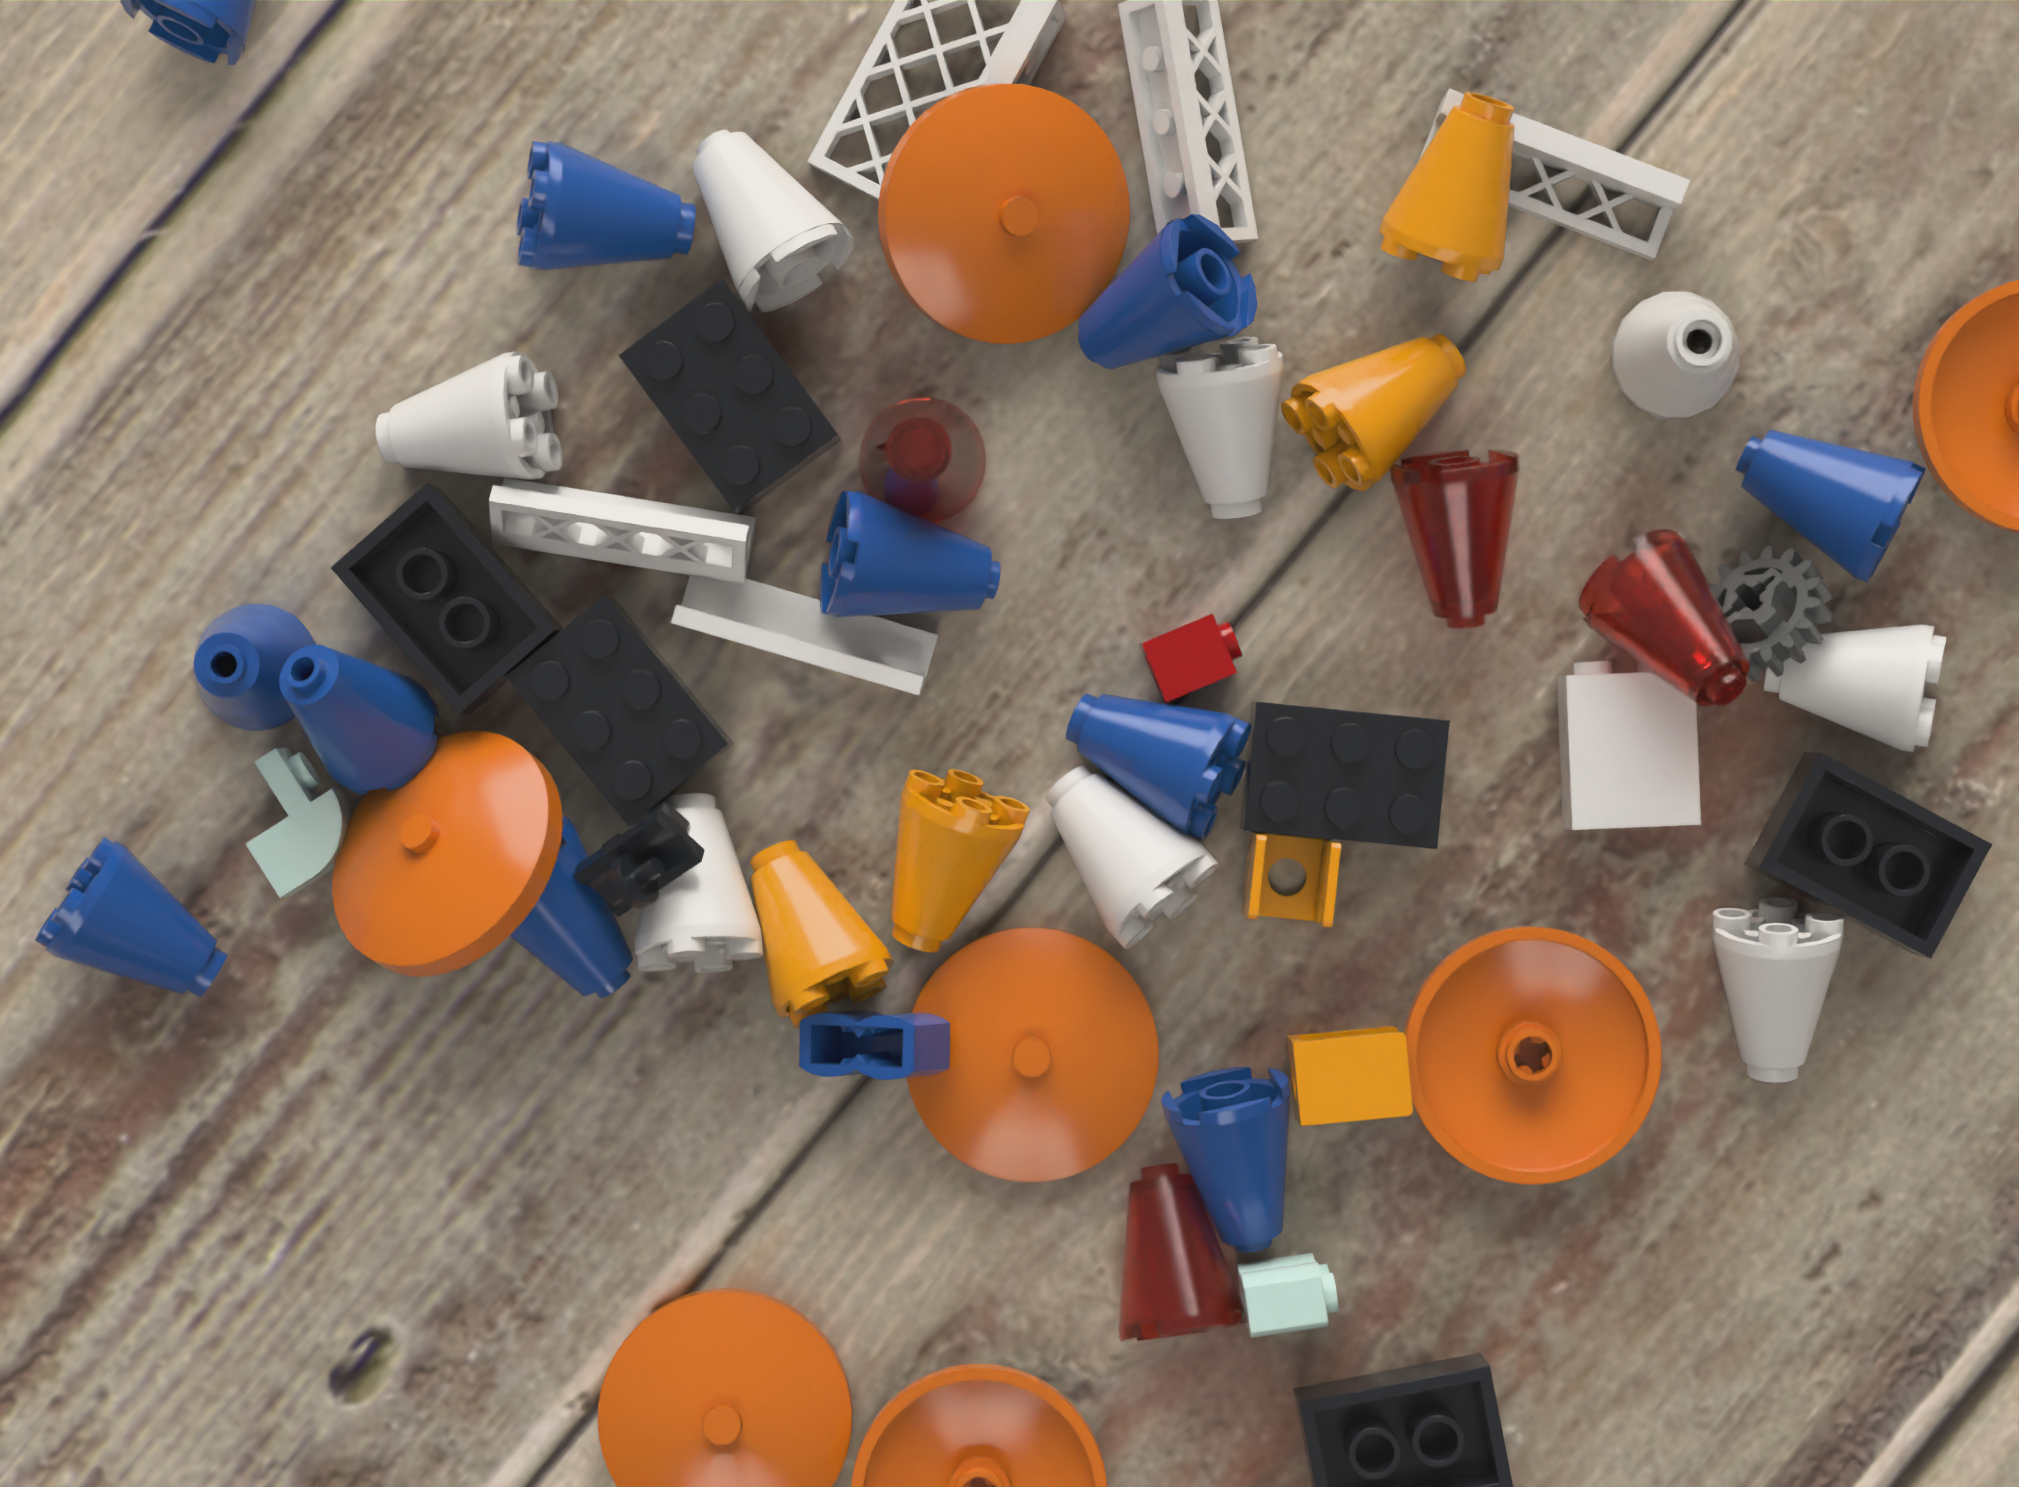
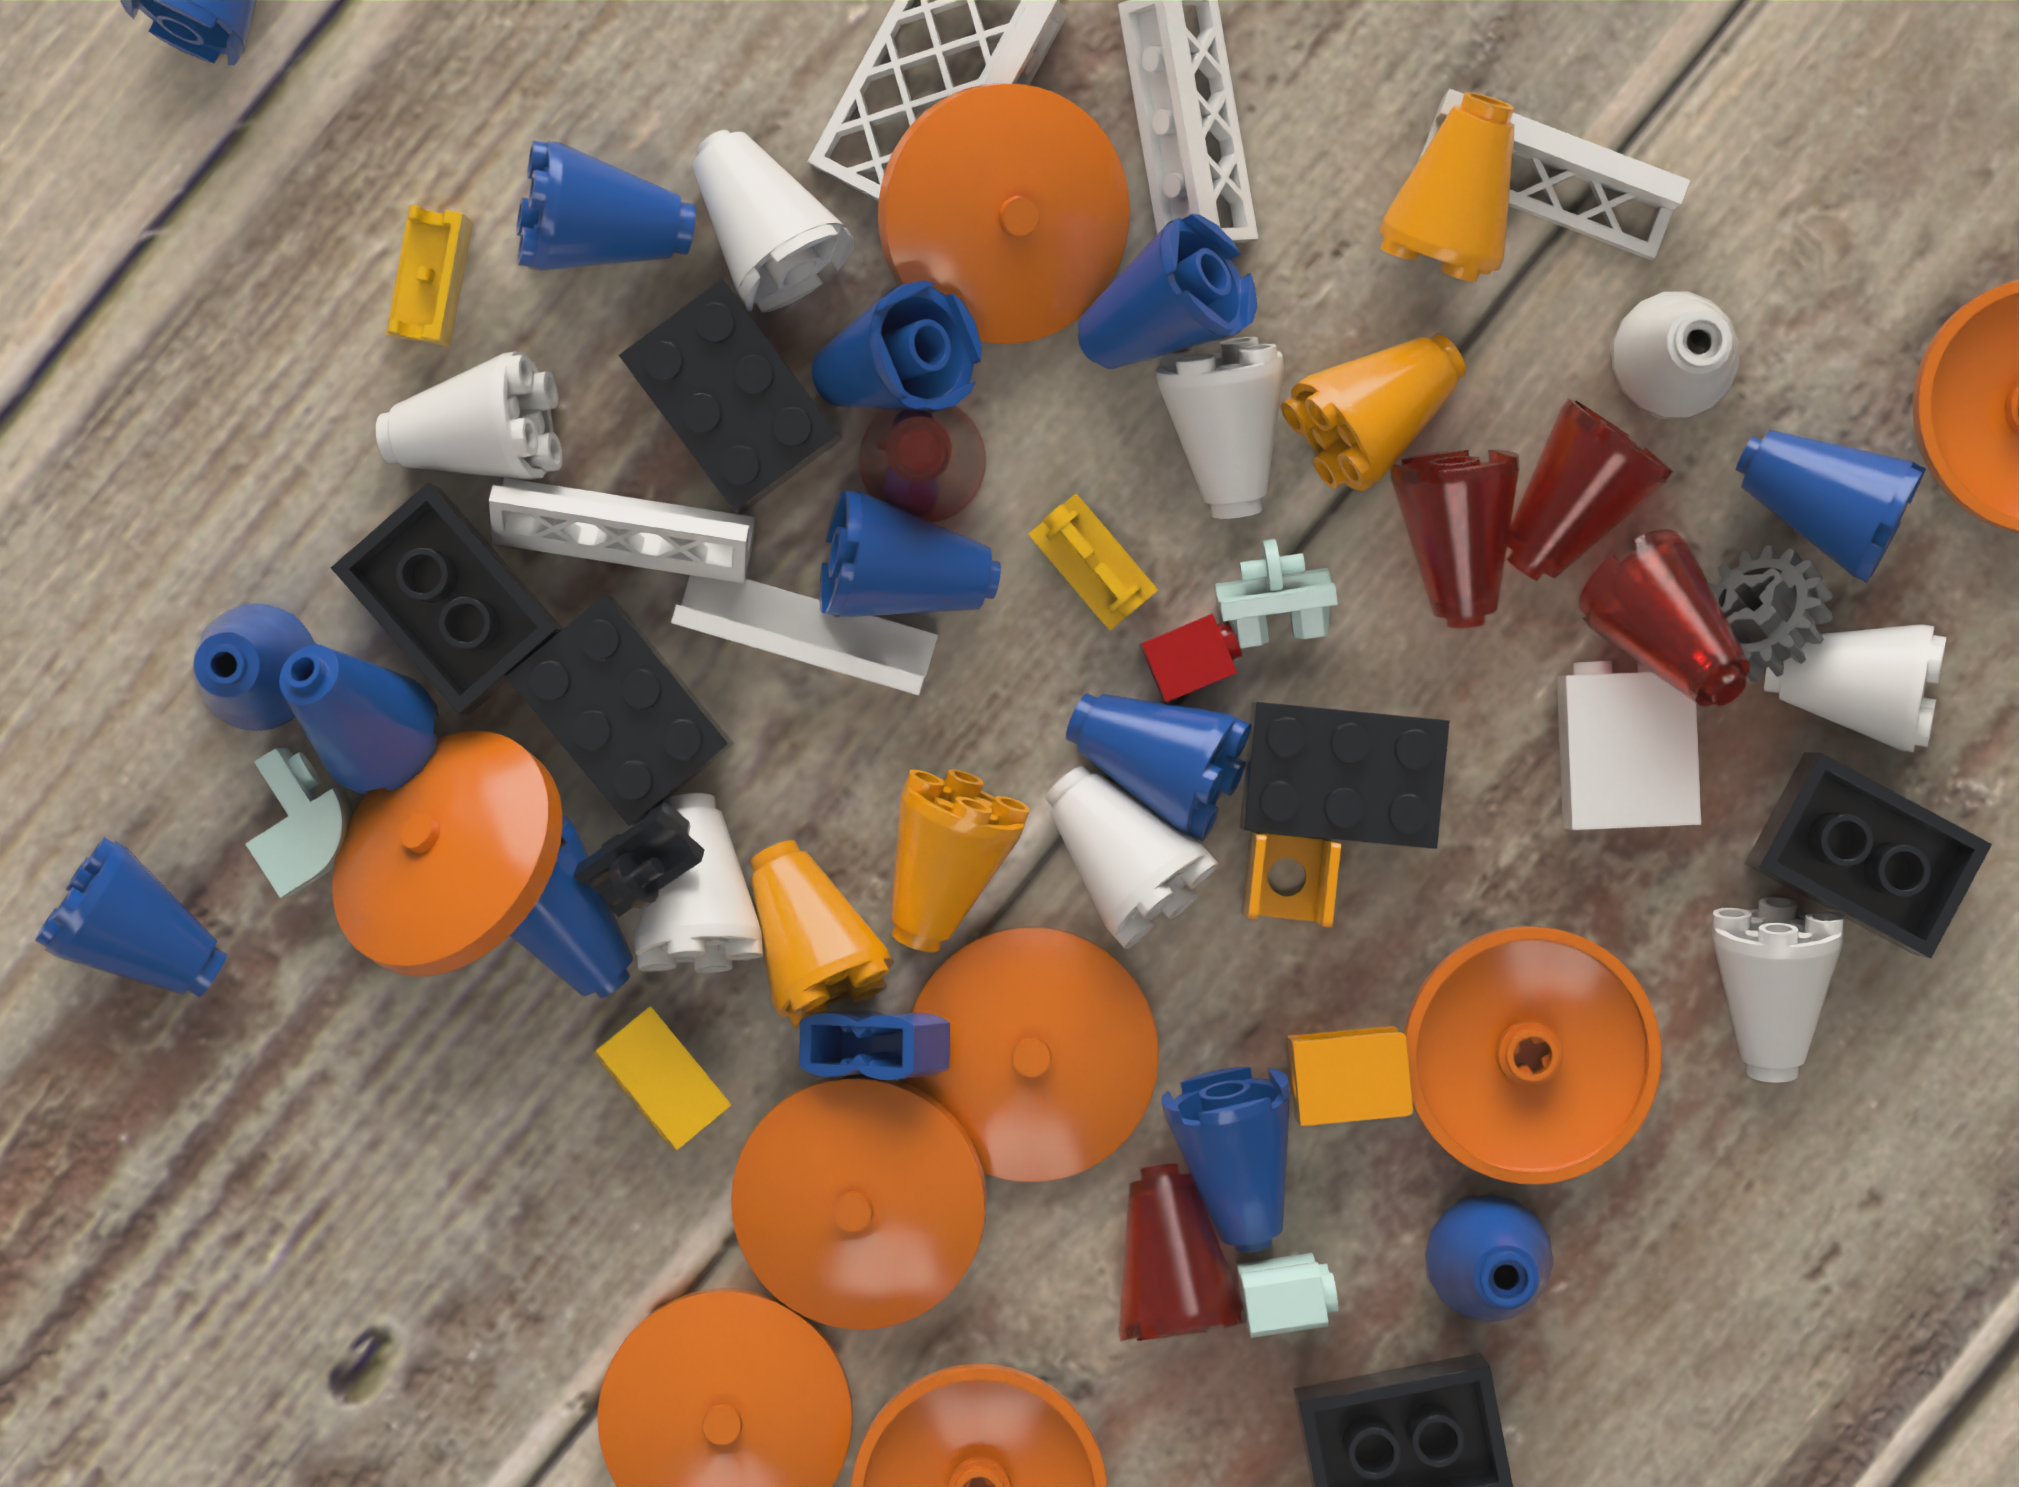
none -> yellow hinge [386,205,473,347]
none -> yellow hinge [593,1006,731,1151]
none -> orange dish [731,1074,987,1330]
none -> blue cone [812,281,982,412]
none -> yellow hinge [1028,493,1158,631]
none -> light aqua hips [1215,539,1338,648]
none -> blue cone [1425,1194,1554,1323]
none -> clear red cone [1504,398,1674,581]

